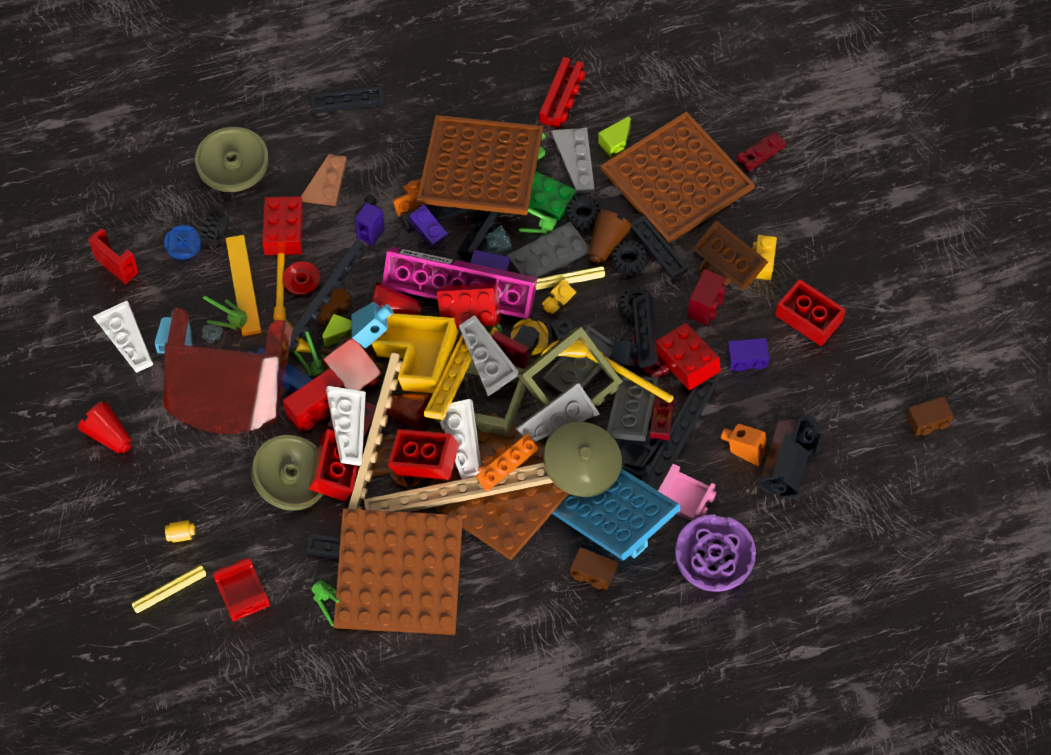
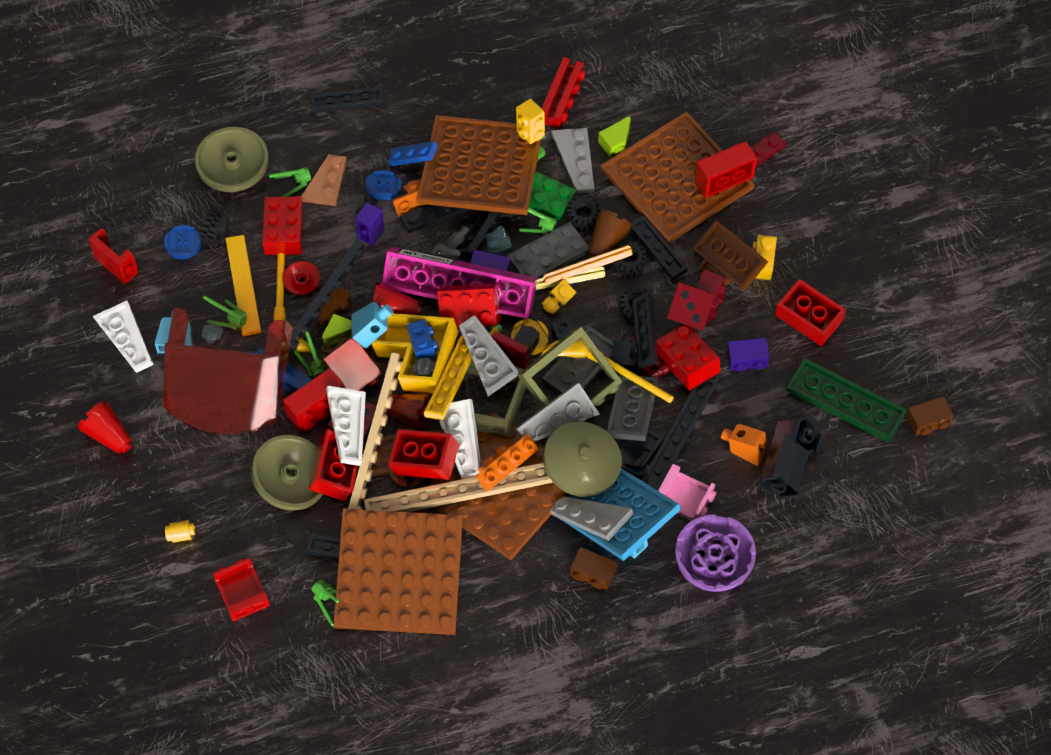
light yellow axle [132,565,206,613] -> none
dark purple brick [408,205,447,249] -> none
dark red plate [650,397,674,440] -> none
none -> bright green plant [269,167,311,197]
none -> blue tile [365,170,402,200]
none -> blue plate [388,141,438,166]
none -> blue brick [407,319,439,362]
none -> dark grey gear [412,358,435,377]
none -> dark grey animal [432,226,469,260]
none -> yellow brick [516,99,545,144]
none -> axle [543,245,632,285]
none -> light grey wing [549,496,634,541]
none -> dark red tile [667,282,716,331]
none -> red brick [695,142,757,198]
none -> dark green plate [786,358,907,443]

